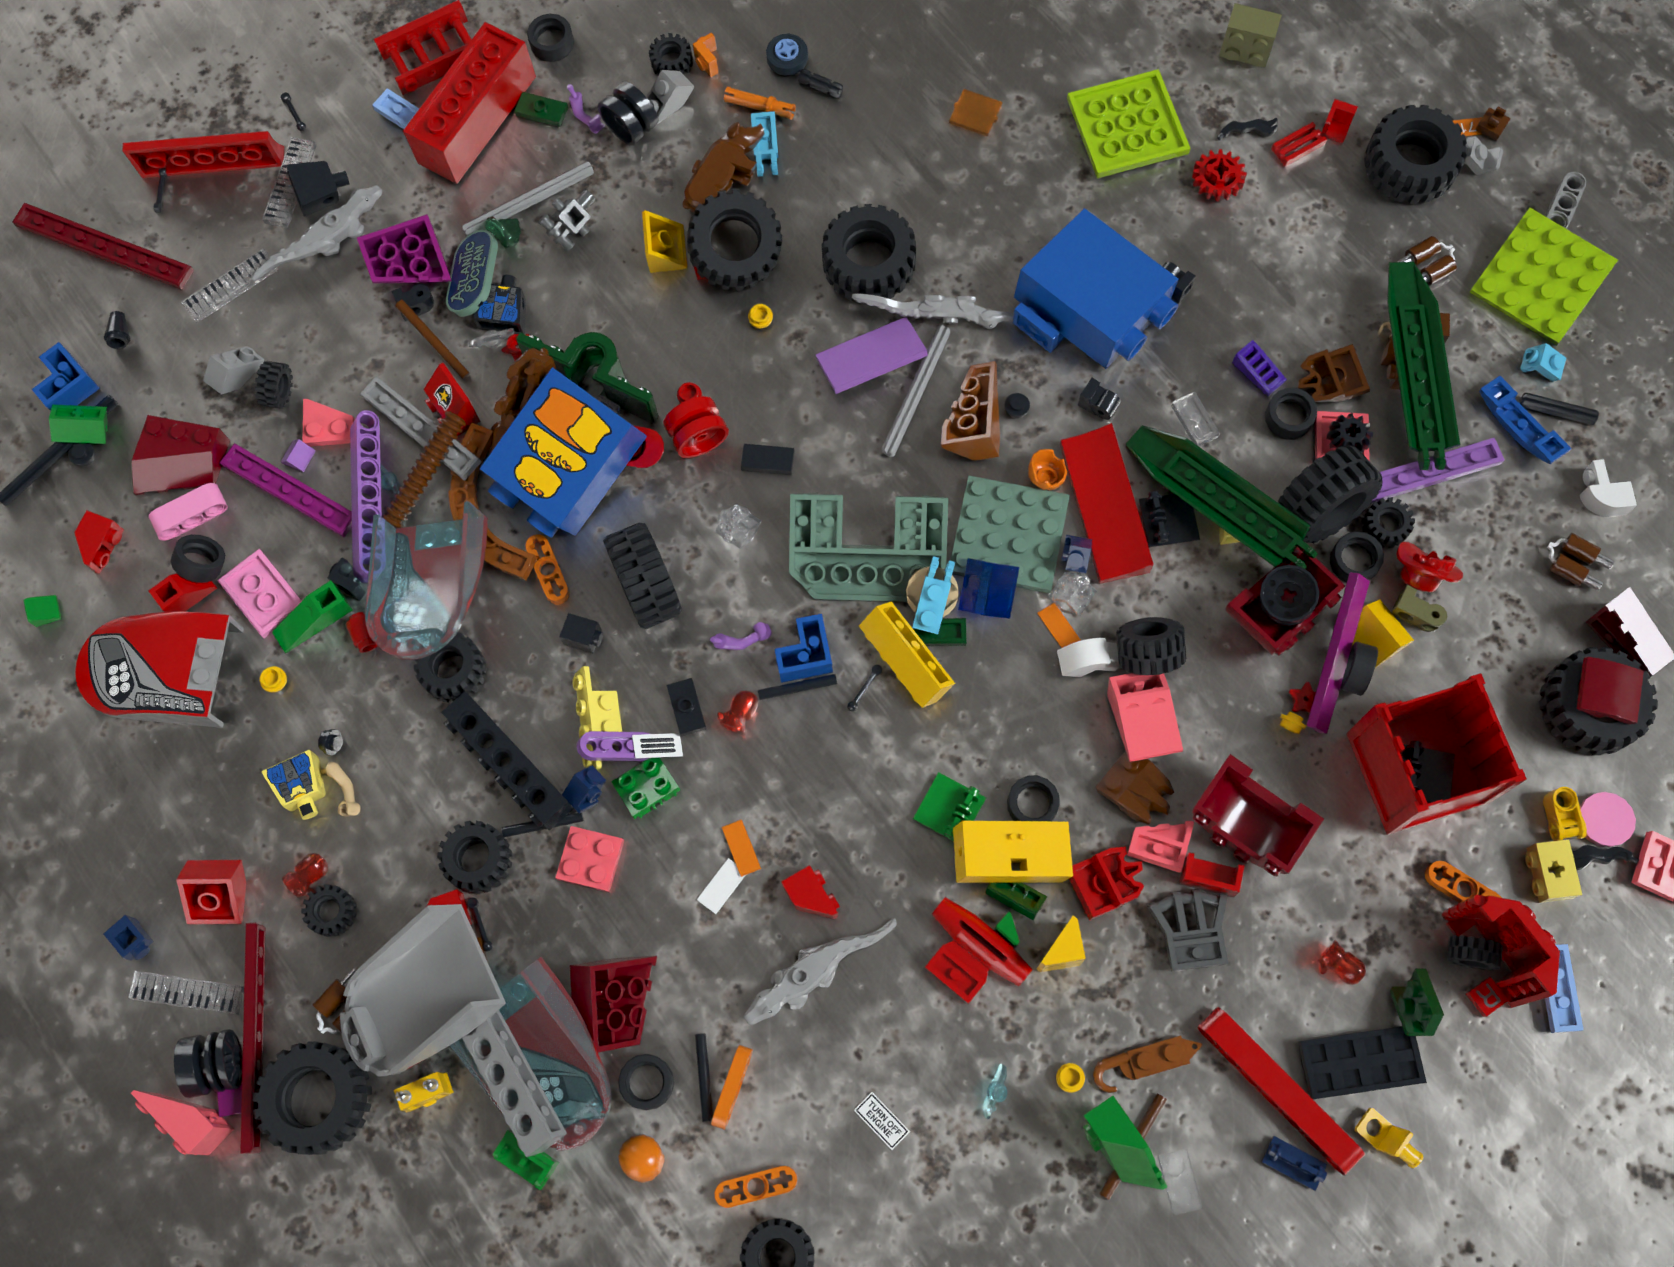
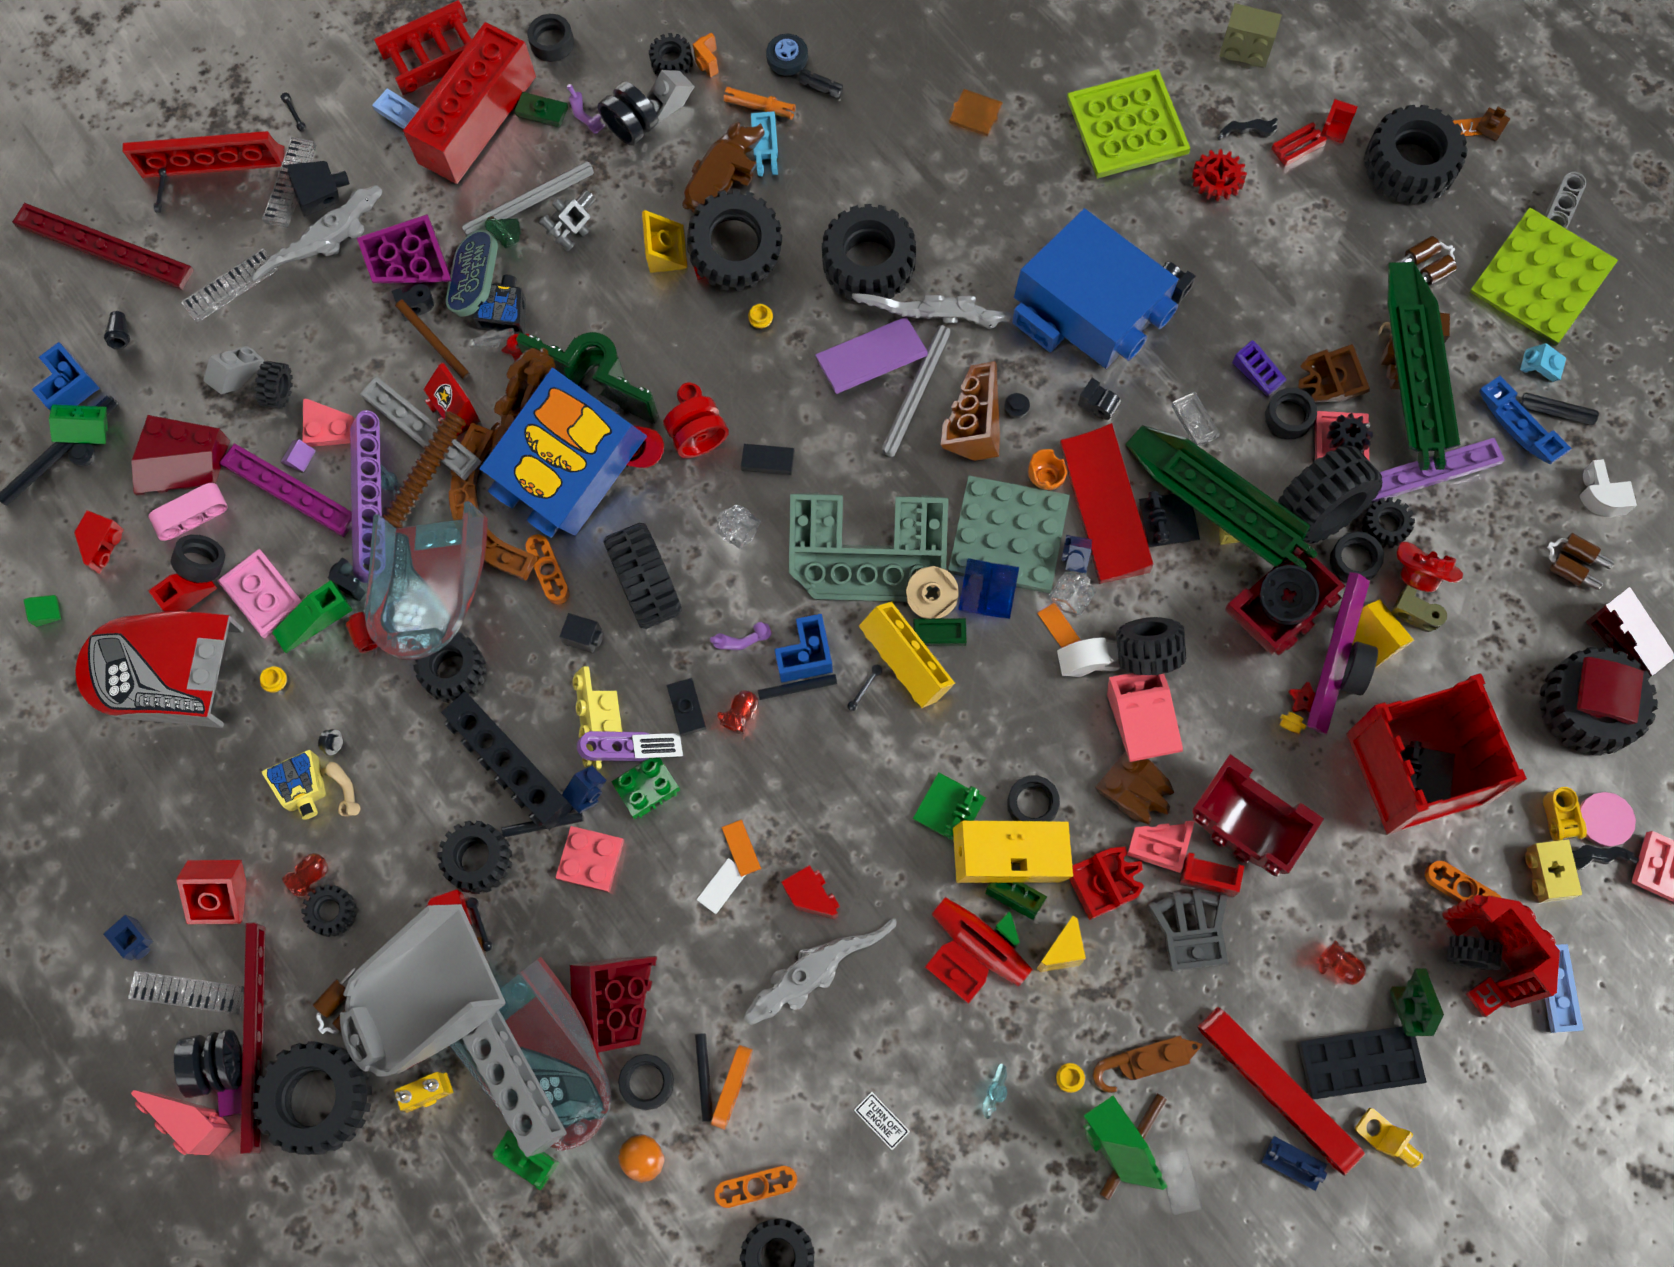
medium azure hinge [912,556,955,634] -> none
light grey bracket [1465,136,1503,175] -> none

